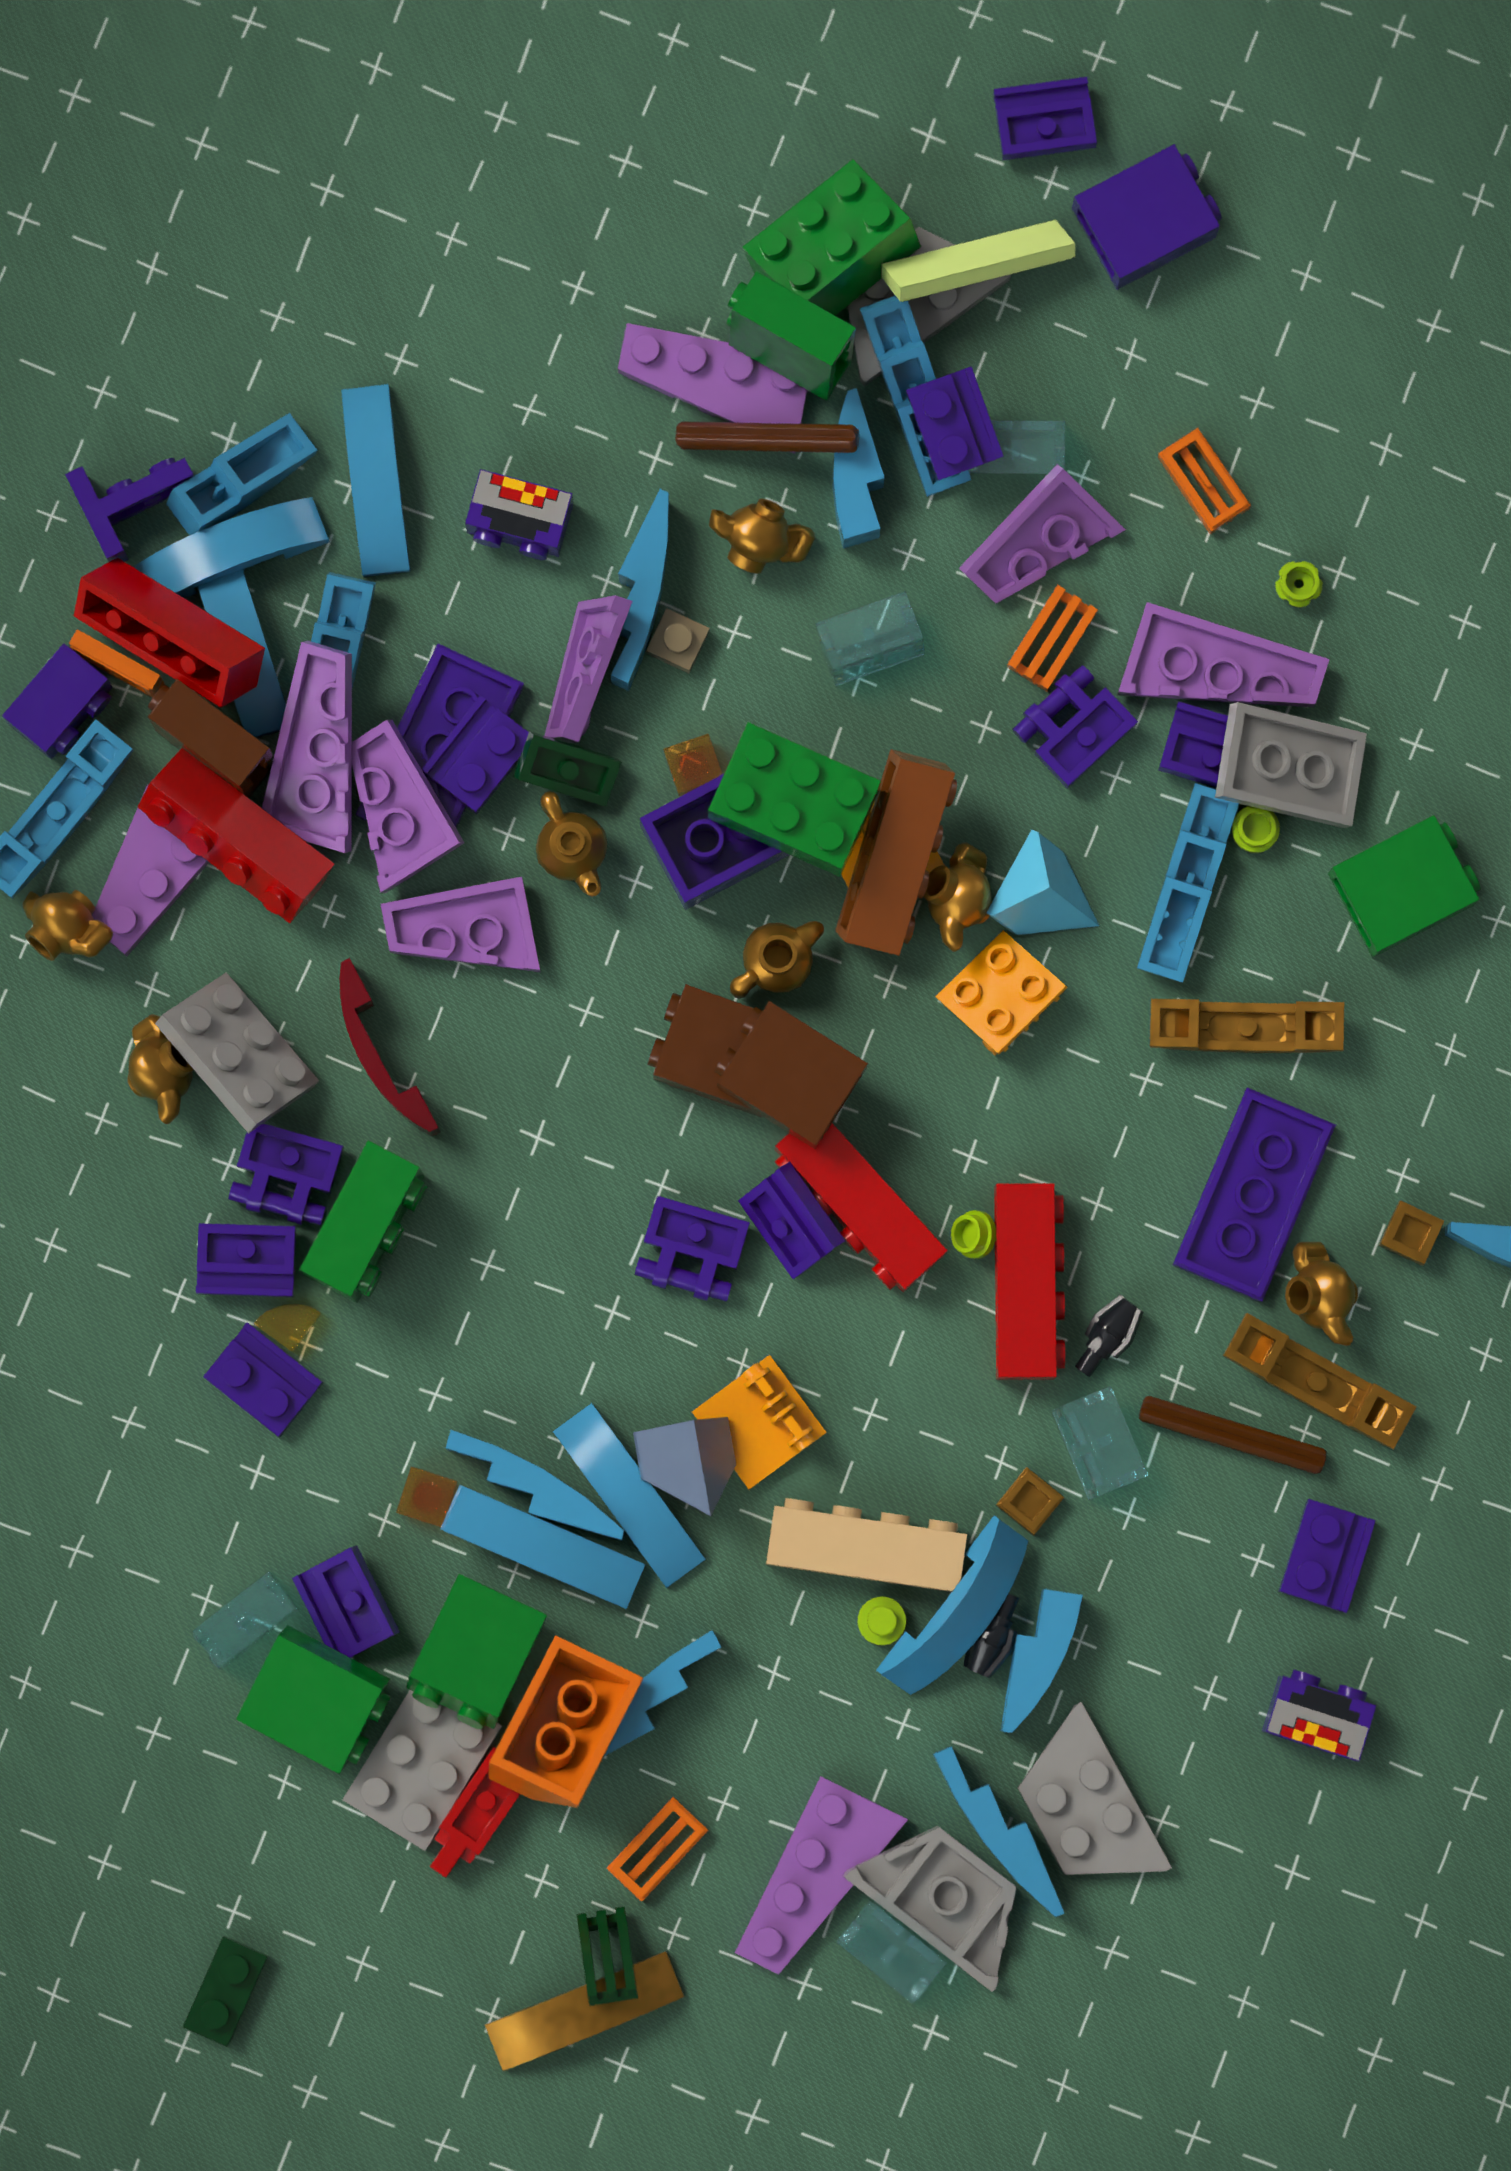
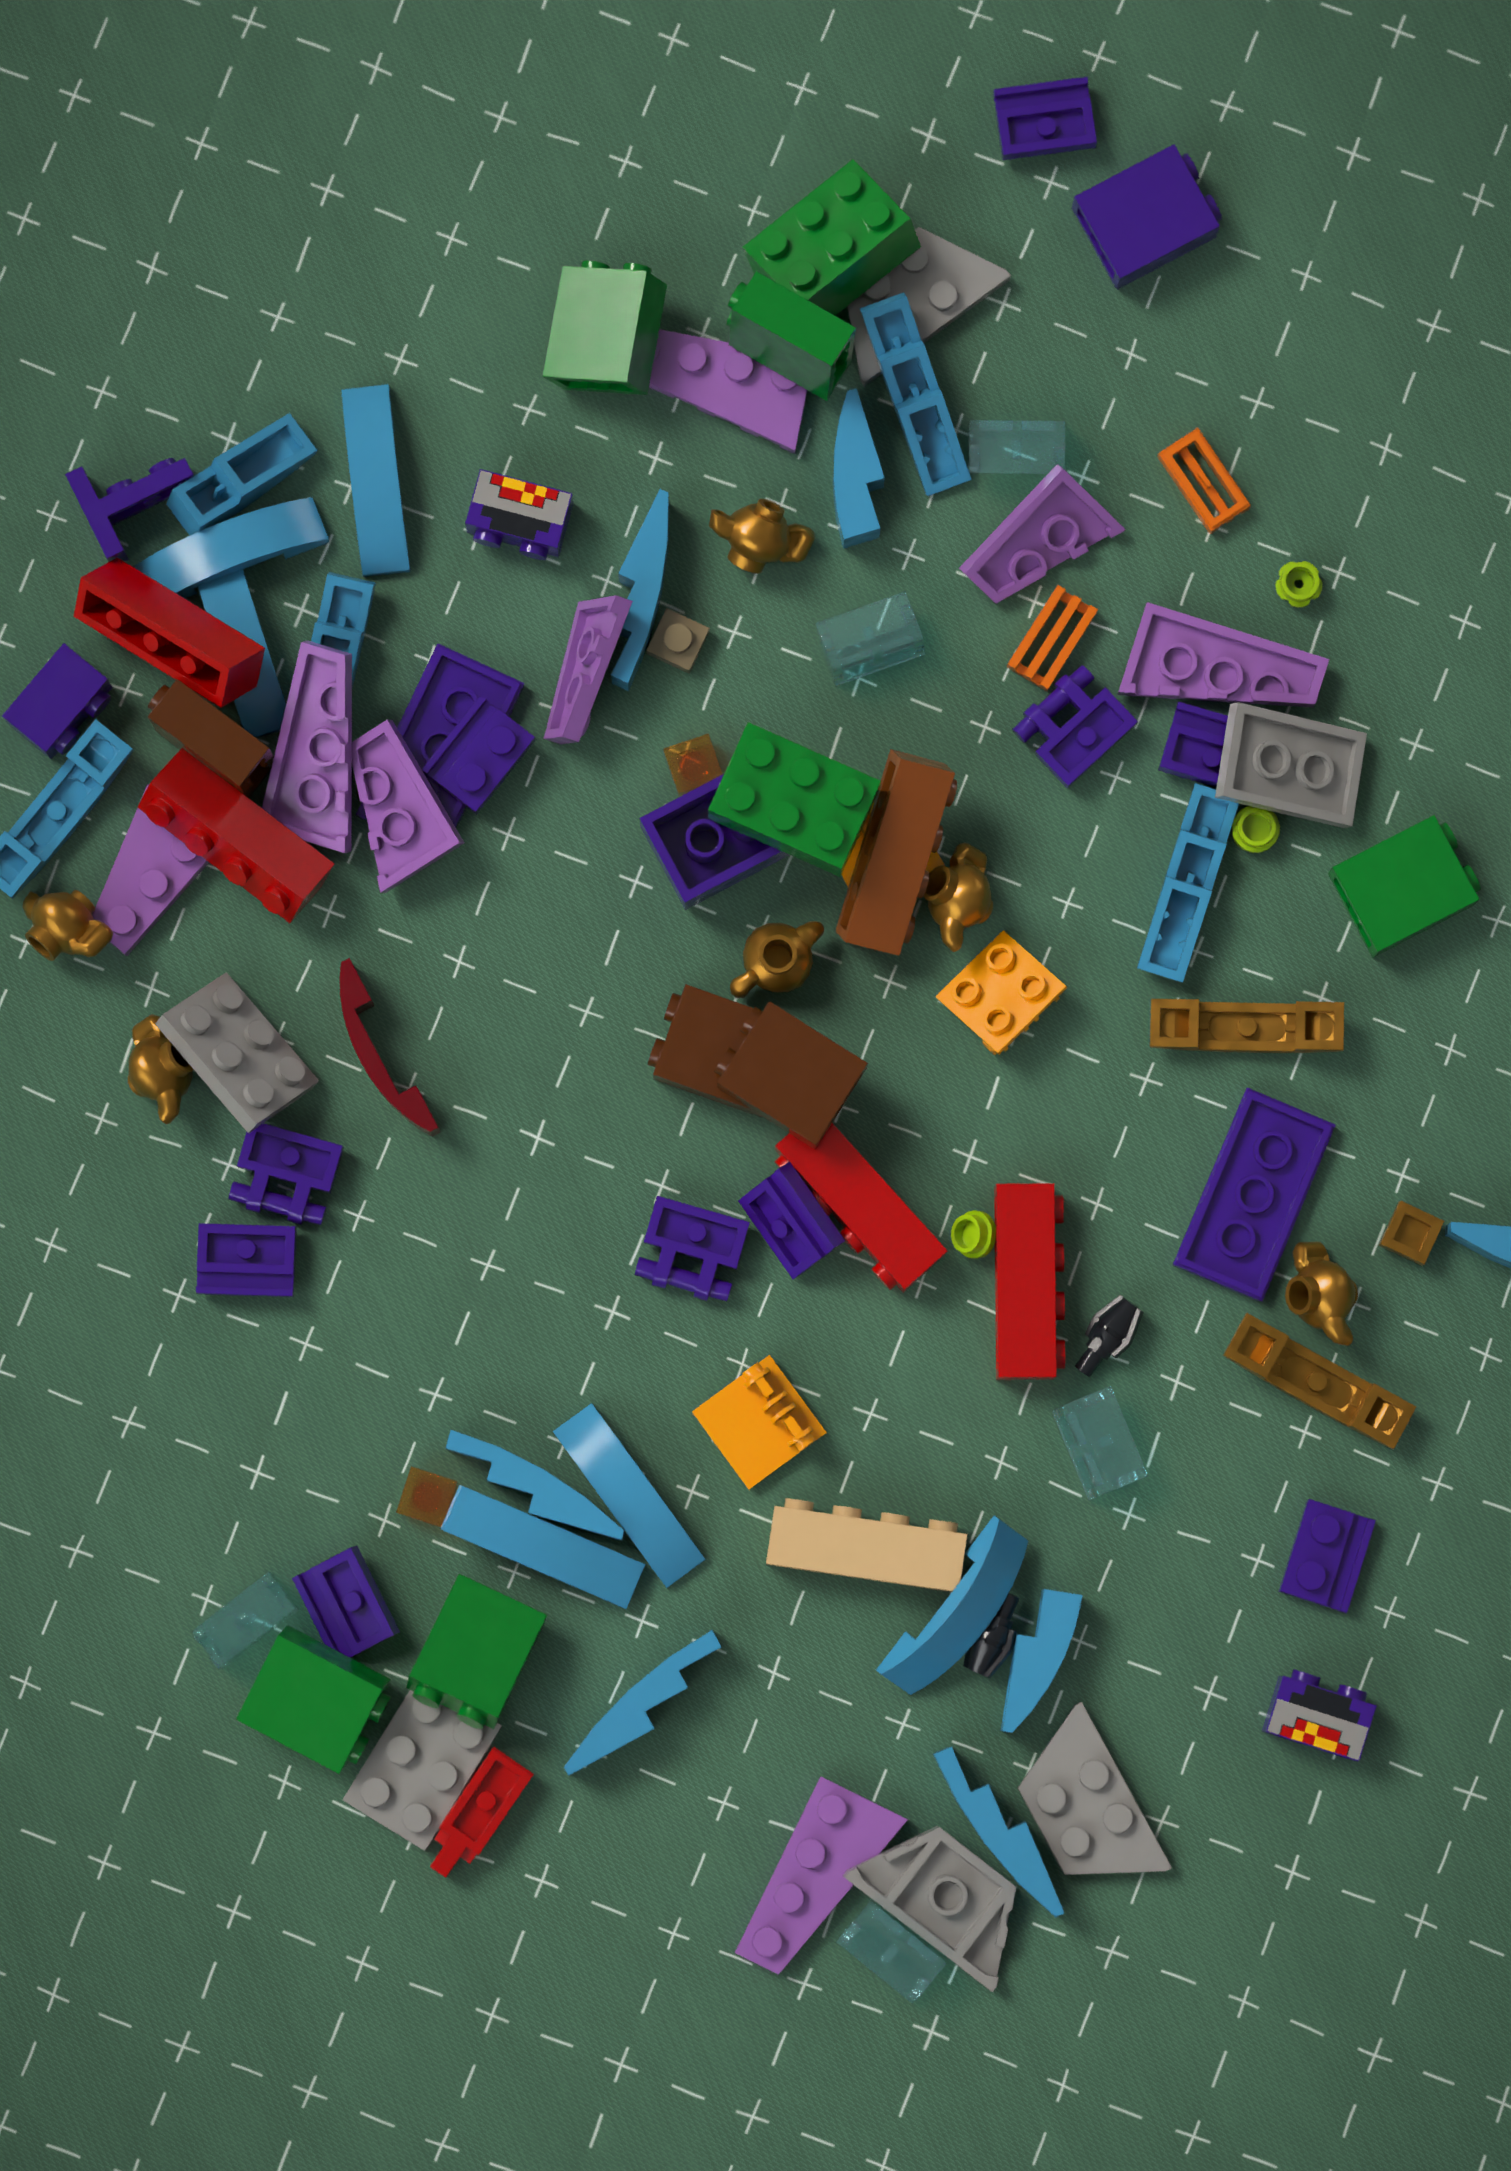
orange tile [69,629,165,698] -> none
dark green plate [183,1936,268,2047] -> none
dark purple plate [203,1322,323,1438] -> none
clear yellow tile [253,1304,322,1353] -> none
green brick [299,1140,428,1303] -> none
medium lavender wing [381,877,541,972] -> none
pearl gold slope [485,1951,684,2071] -> none
orange slope [489,1635,643,1808] -> none
dark green plate [514,731,621,807] -> none
pearl gold piece [536,791,607,896] -> none
dark green tile [577,1907,638,2006] -> none
orange tile [606,1797,708,1902] -> none
sand blue slope [633,1417,736,1516] -> none
reddish brown axle [675,422,860,453] -> none
lime plate [857,1597,906,1645] -> none
yellowish green tile [881,220,1075,302] -> none
dark purple plate [905,366,1004,481] -> none
medium azure slope [986,830,1100,935] -> none
pearl gold tile [996,1467,1064,1535] -> none
reddish brown axle [1139,1396,1327,1474] -> none
none -> brick [543,261,667,395]

